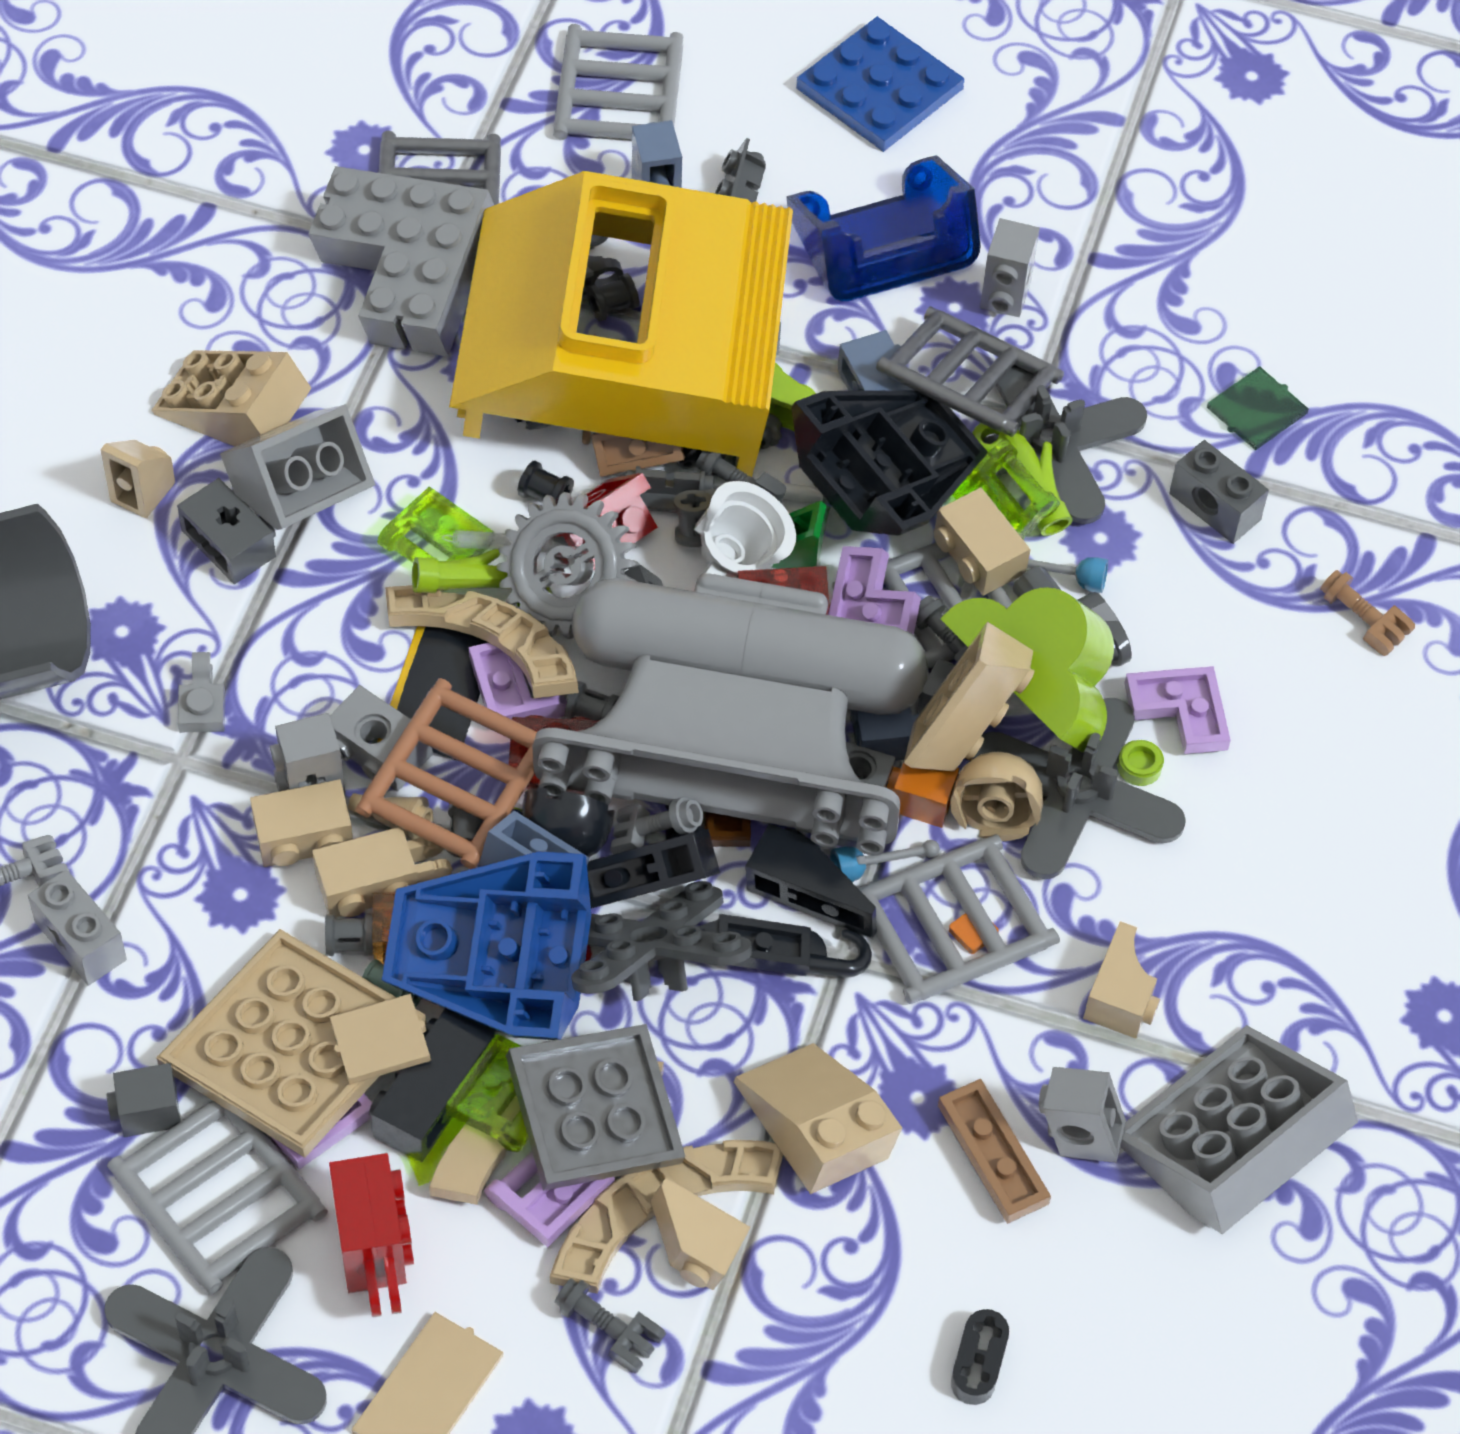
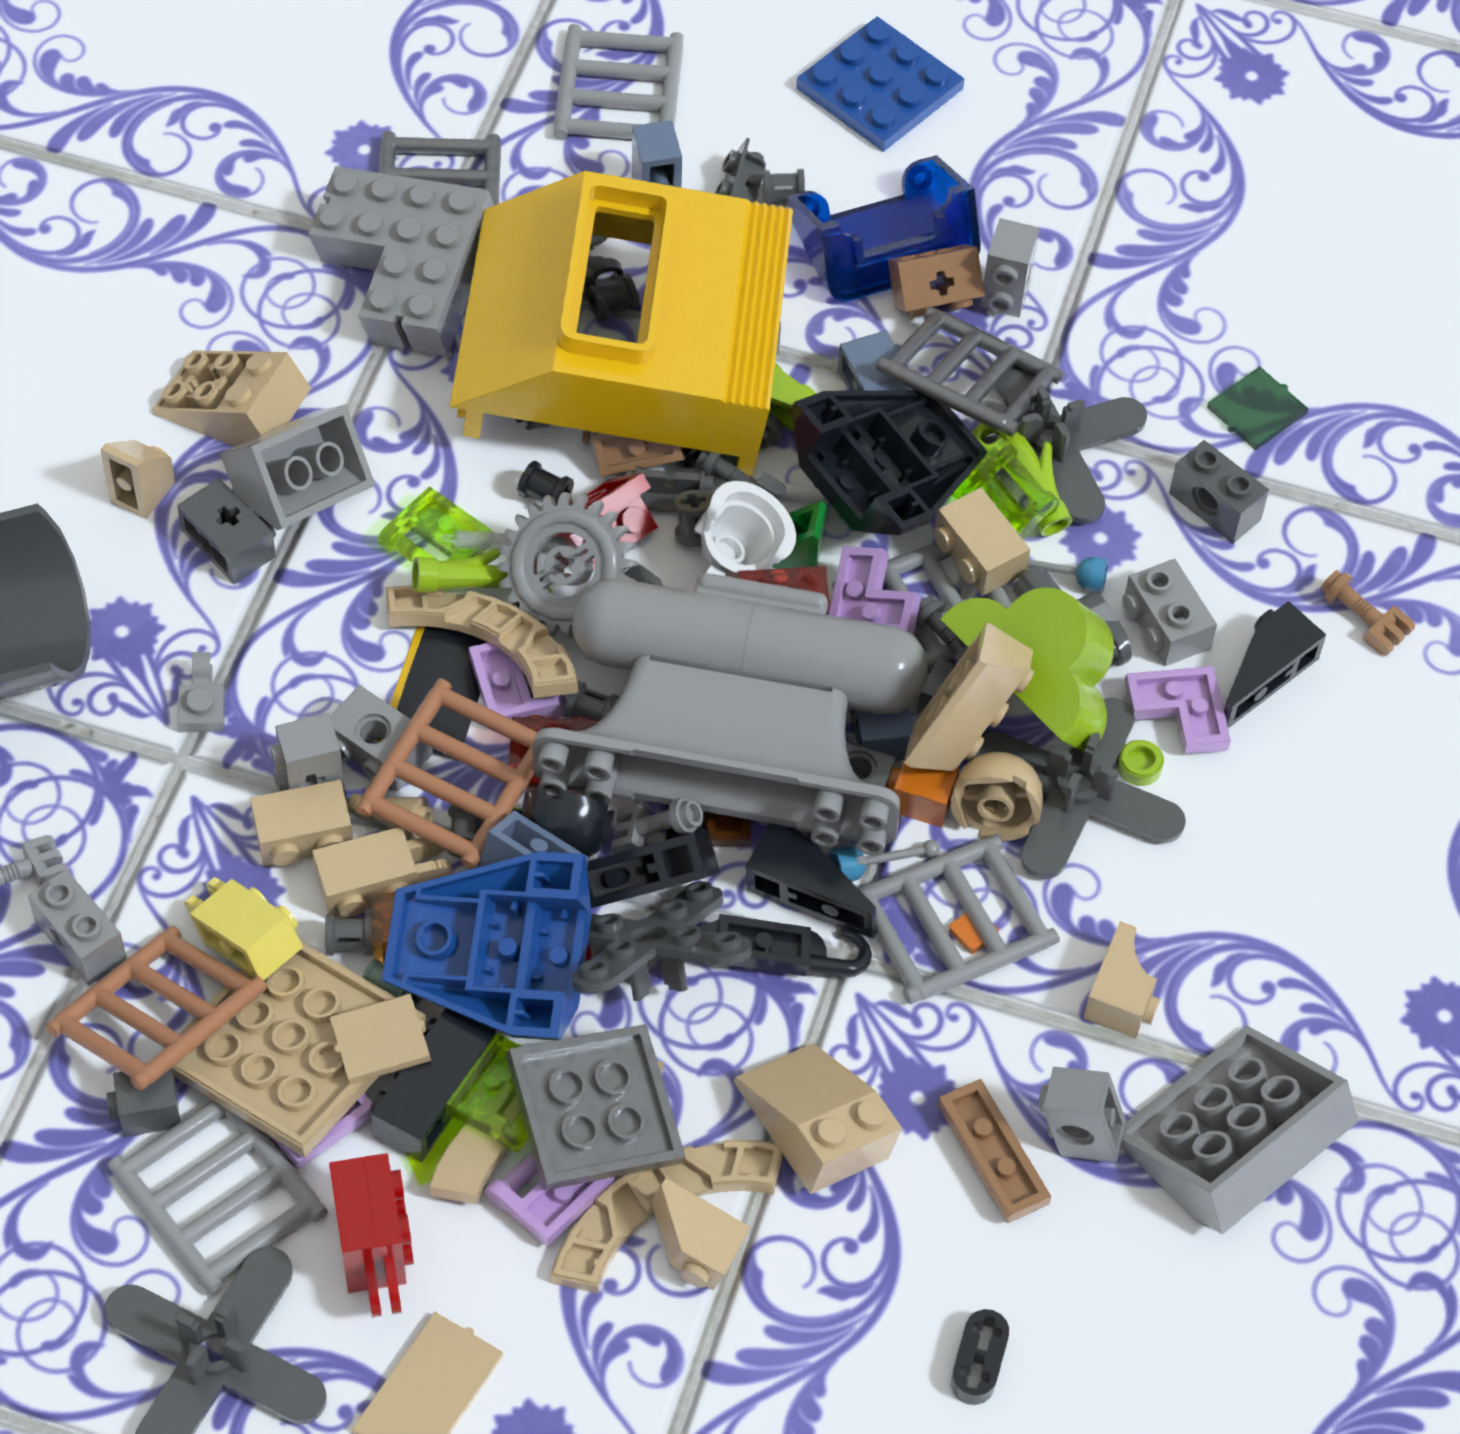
dark grey hinge [554,1278,666,1374] -> none
none -> nougat bar [45,925,267,1092]
none -> light yellow hinge [184,877,303,980]
none -> dark grey bush [763,168,805,206]
none -> medium nougat brick [887,244,985,317]
none -> light grey brick [1122,558,1217,666]
none -> black slope [1224,601,1327,728]

